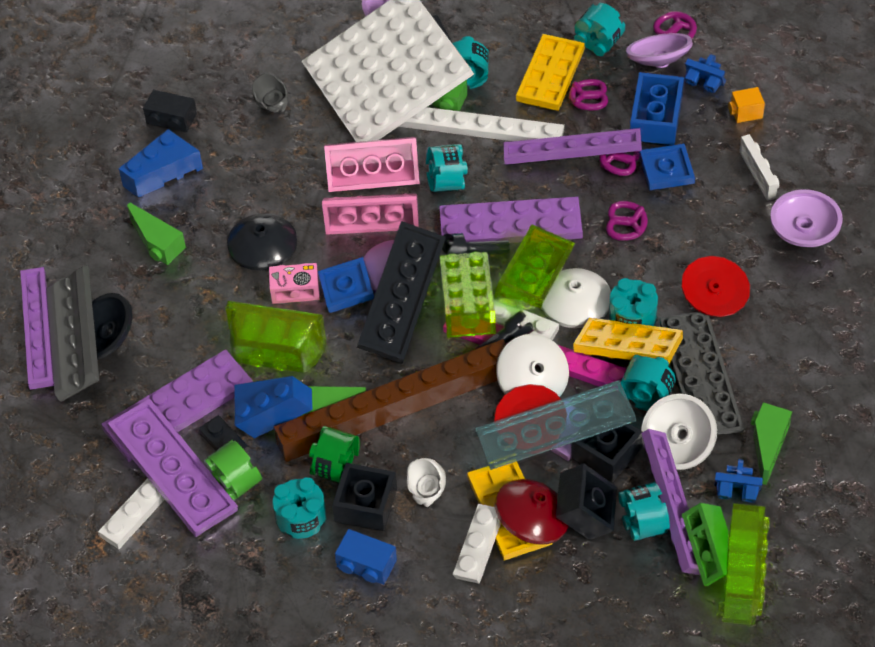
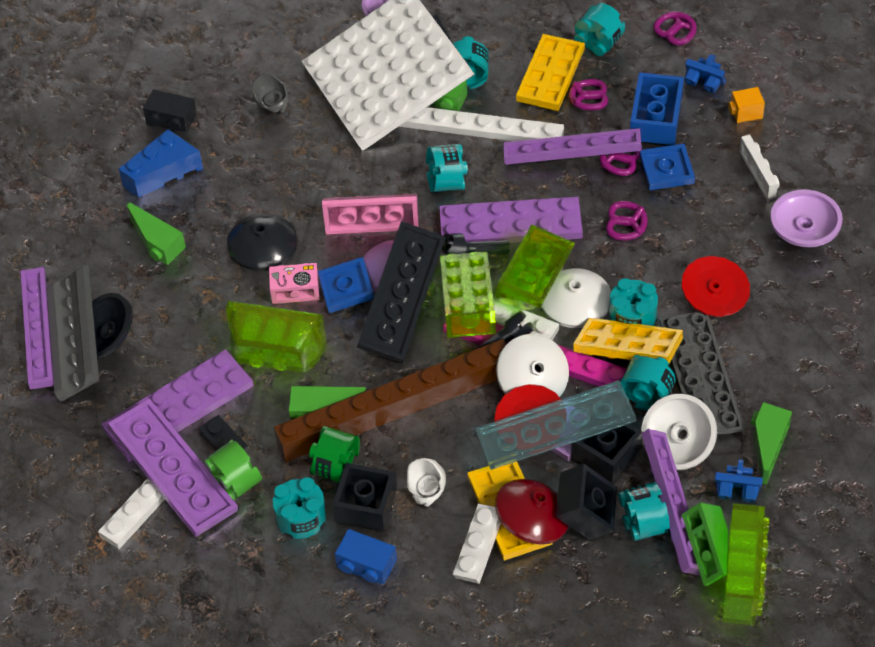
blue wedge [234,376,313,438] -> none
bright pink slope [324,137,420,192] -> none
lavender dish [626,33,693,68] -> none

